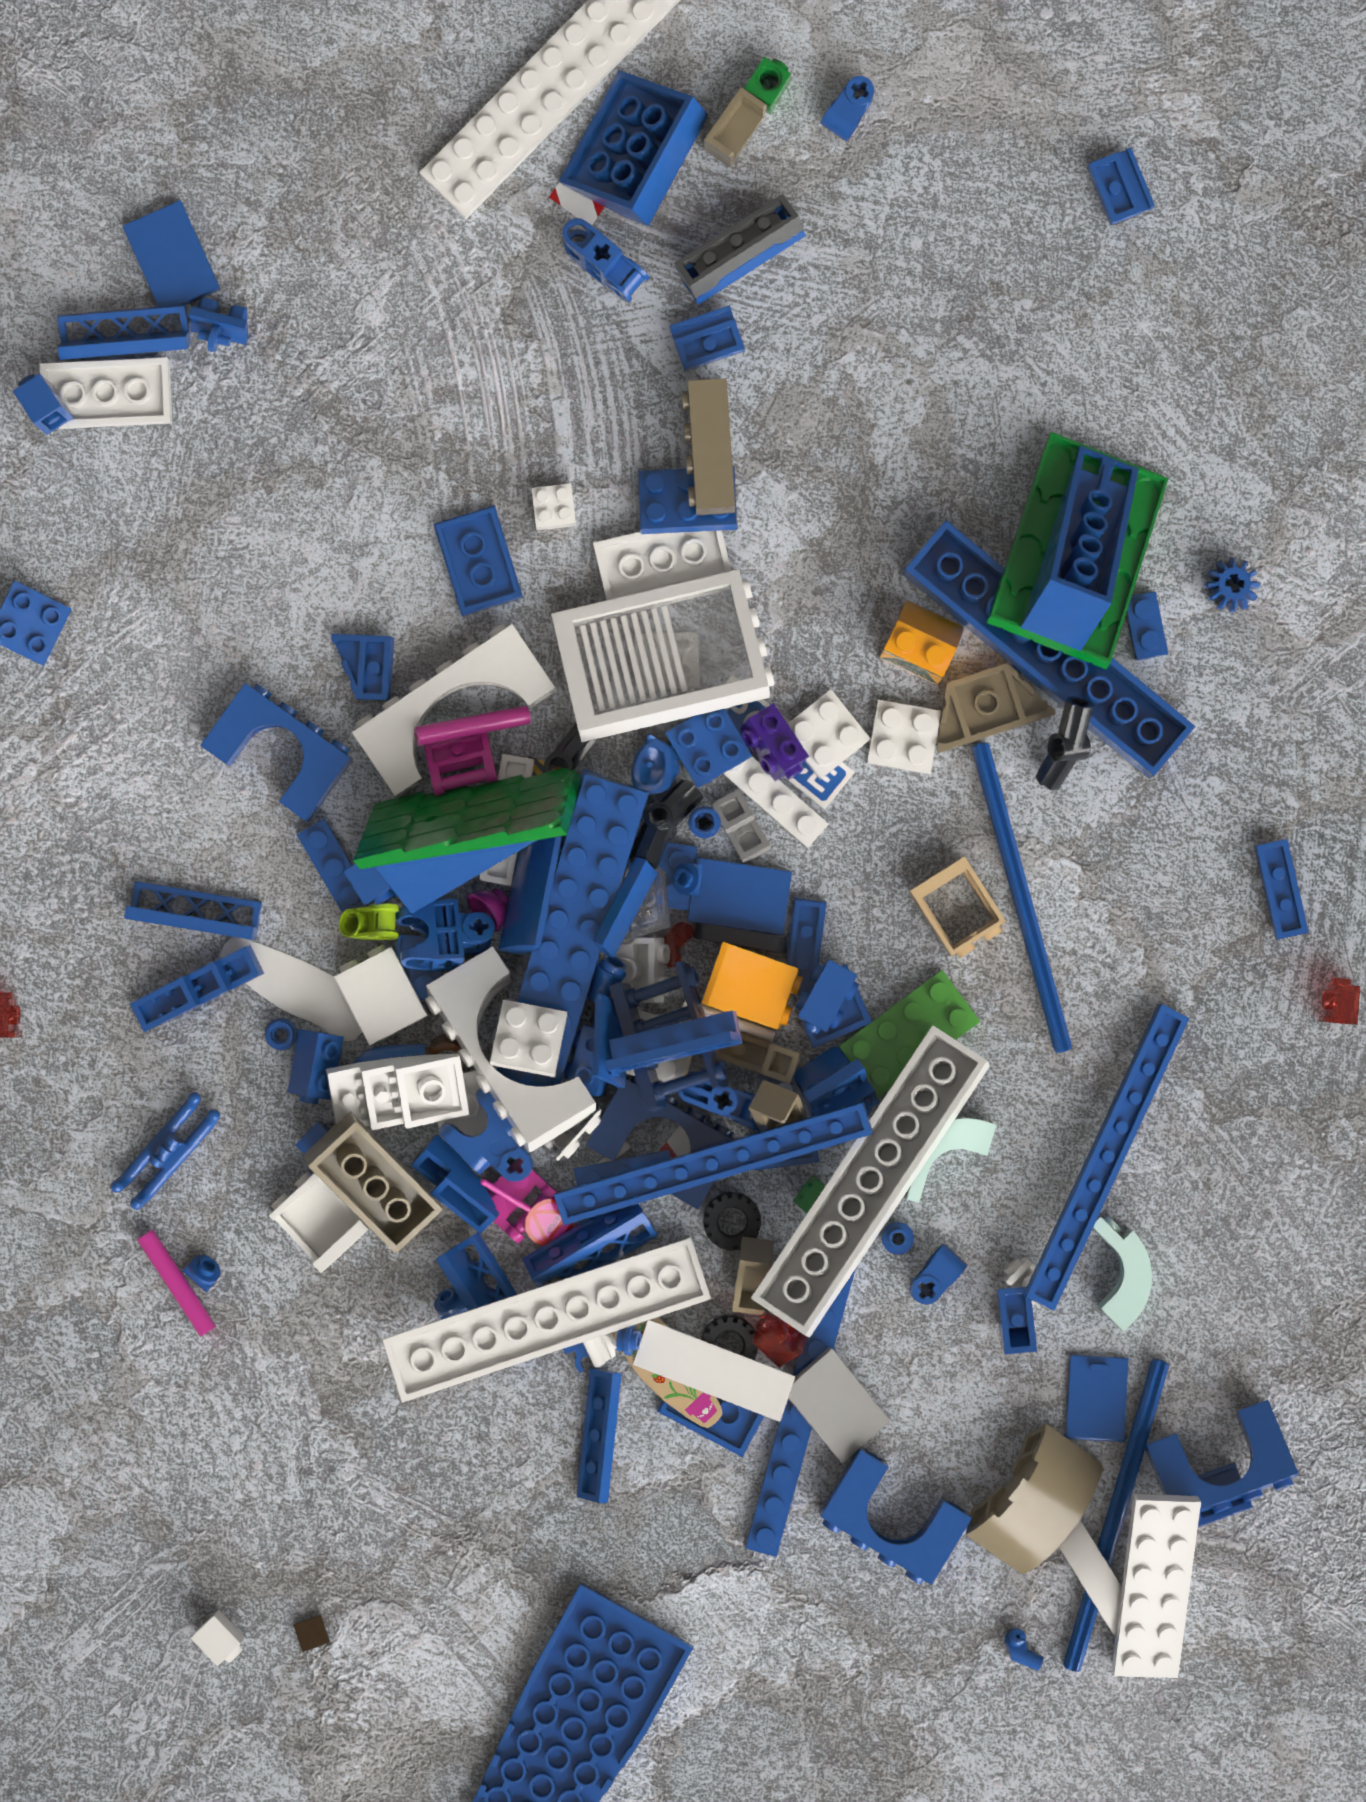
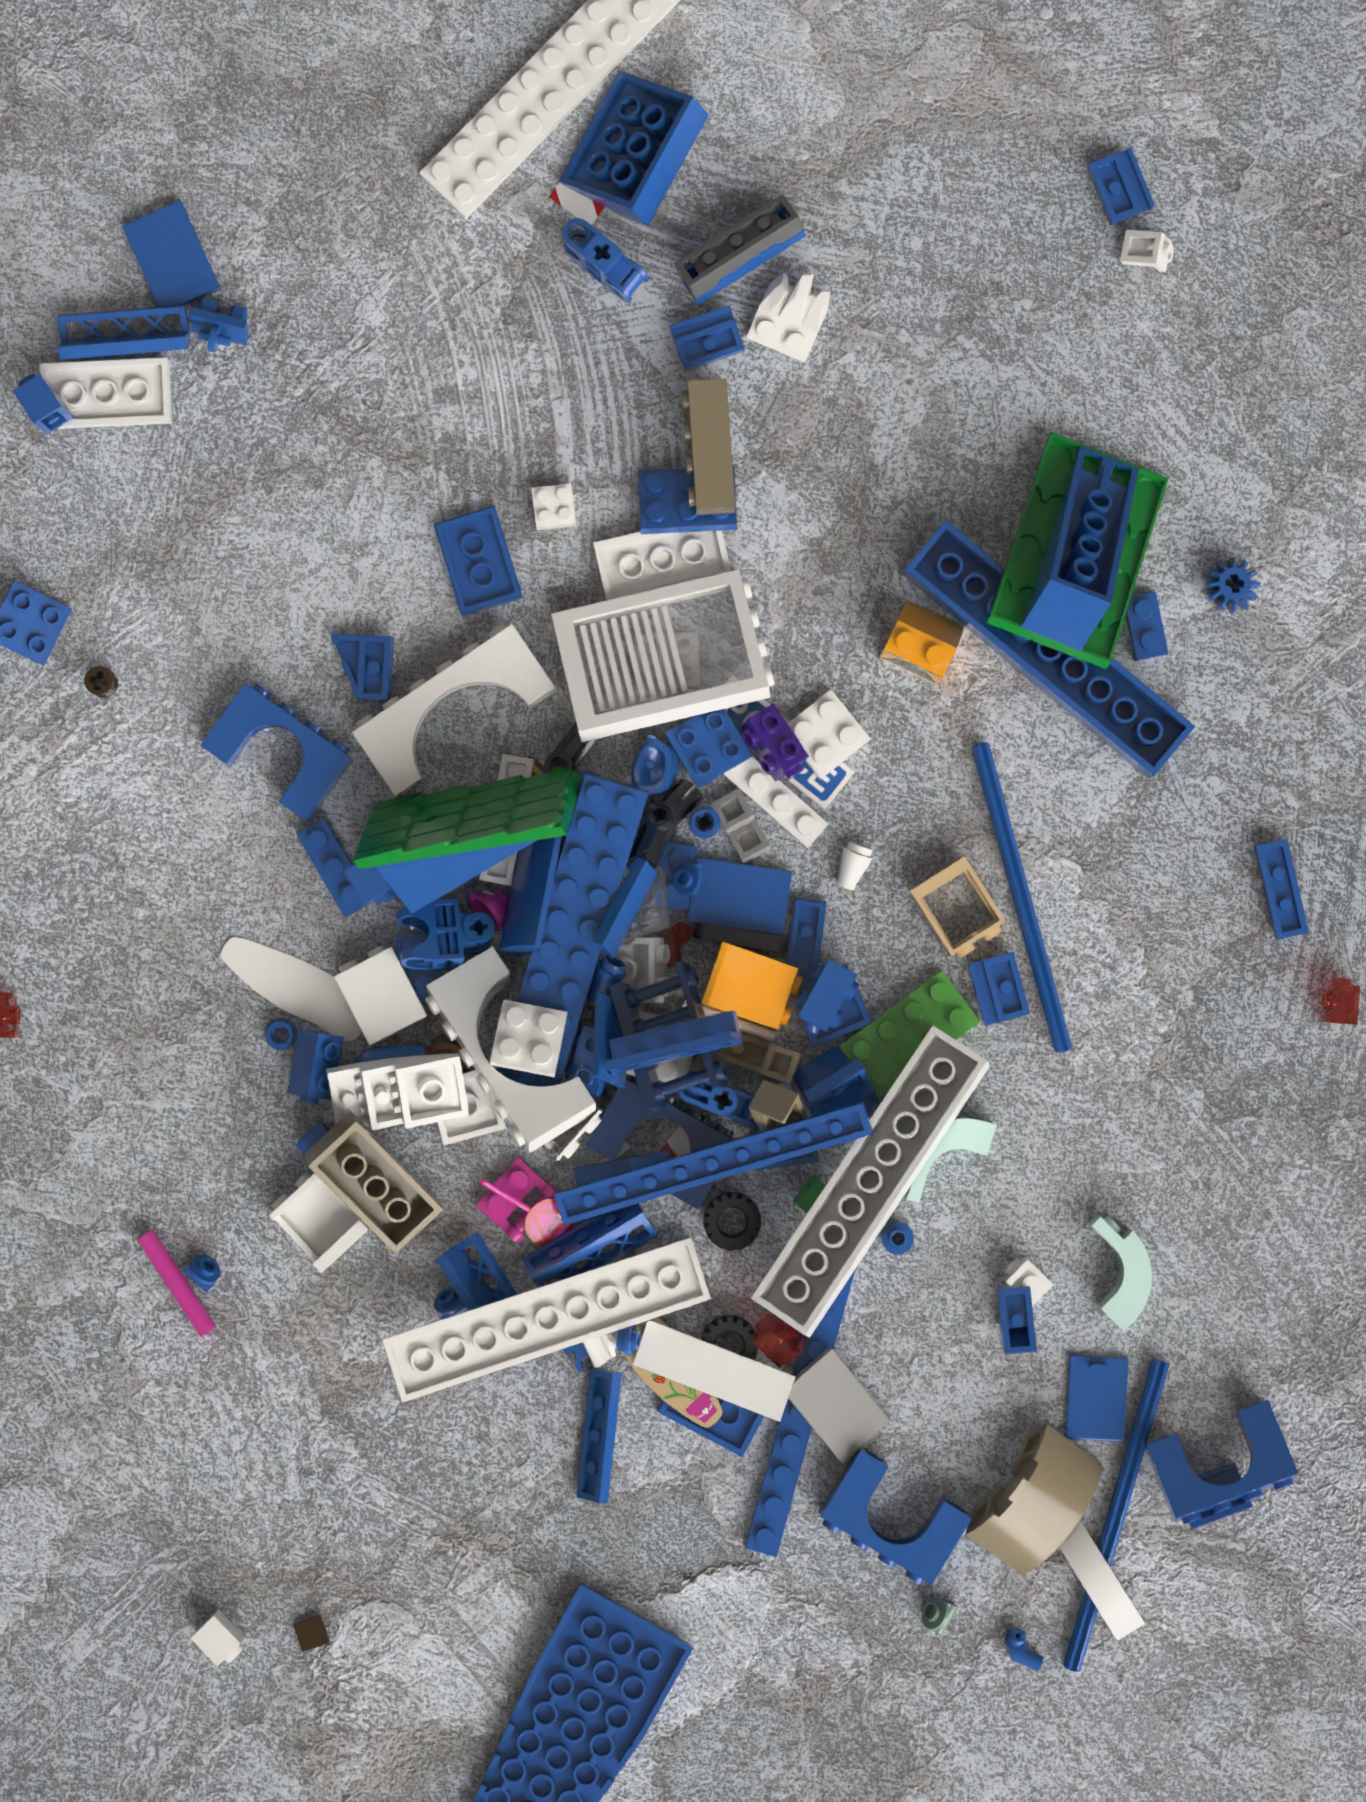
blue piece [111,1092,221,1210] -> none
blue fence [124,881,263,940] -> none
blue slope [130,945,264,1032] -> none
lime piece [338,904,399,941] -> none
blue slope [411,1134,499,1234] -> none
dark pink piece [414,705,531,746] -> none
dark pink plate [424,733,498,796] -> none
blue piece [438,1088,533,1182] -> none
dark tan panel [704,87,767,167] -> none
dark tan panel [732,1236,774,1315] -> none
green brick [744,57,791,114] -> none
blue piece [820,76,874,142] -> none
white plate [867,700,941,775] -> none
blue piece [910,1243,968,1305] -> none
dark tan wing [936,663,1056,754] -> none
blue plate [1023,1004,1190,1311] -> none
black piece [1035,696,1094,790] -> none
white plate [1112,1494,1201,1678] -> none
none -> dark brown bush [84,666,119,698]
none -> white plate [746,273,830,363]
none -> white cone [836,840,873,890]
none -> sand green plate [922,1597,958,1635]
none -> blue plate [967,952,1030,1026]
none -> white bracket [1120,230,1173,272]

